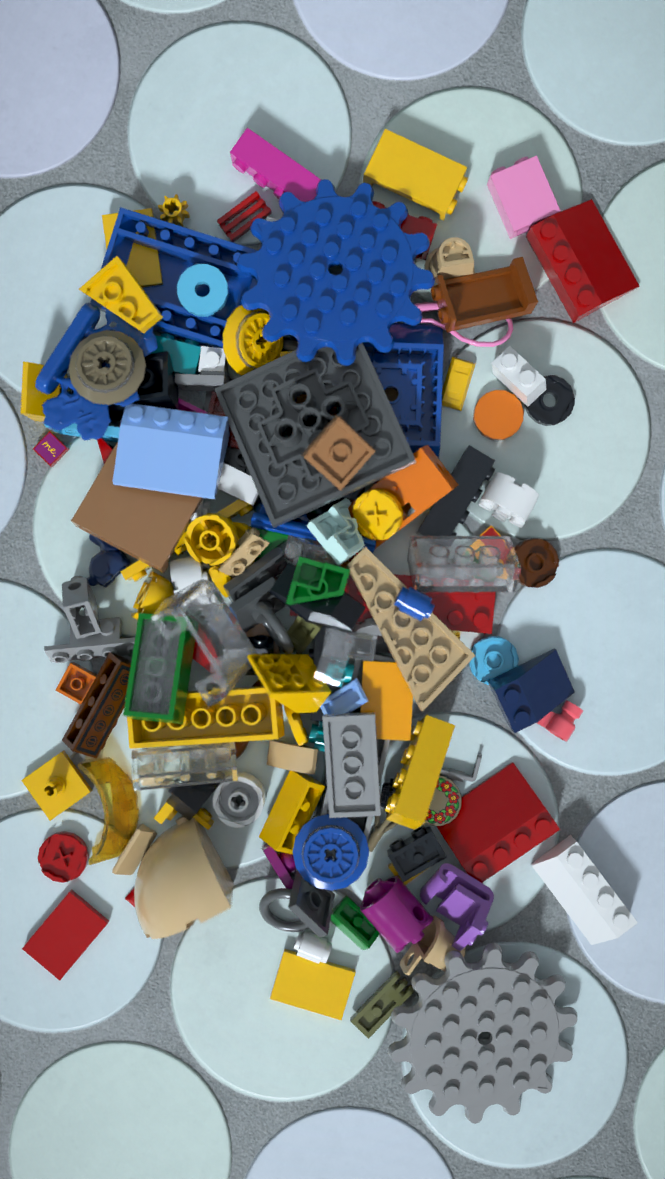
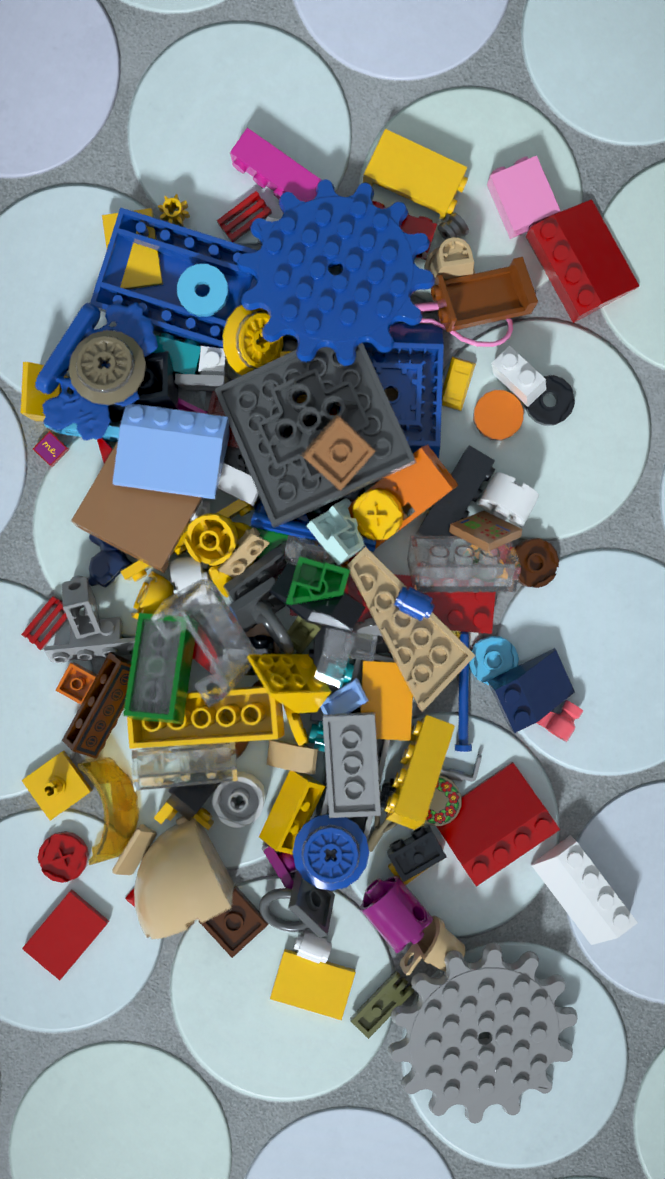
yellow wing [79,256,163,333] -> none
green slope [330,895,380,950] -> none
medium lavender piece [420,863,494,951] -> none
none -> red tile [21,596,68,650]
none -> reddish brown tile [198,886,269,958]
none -> flat silver wheel [438,213,469,240]
none -> medium nougat tile [449,511,522,552]
none -> blue bar [454,631,472,752]

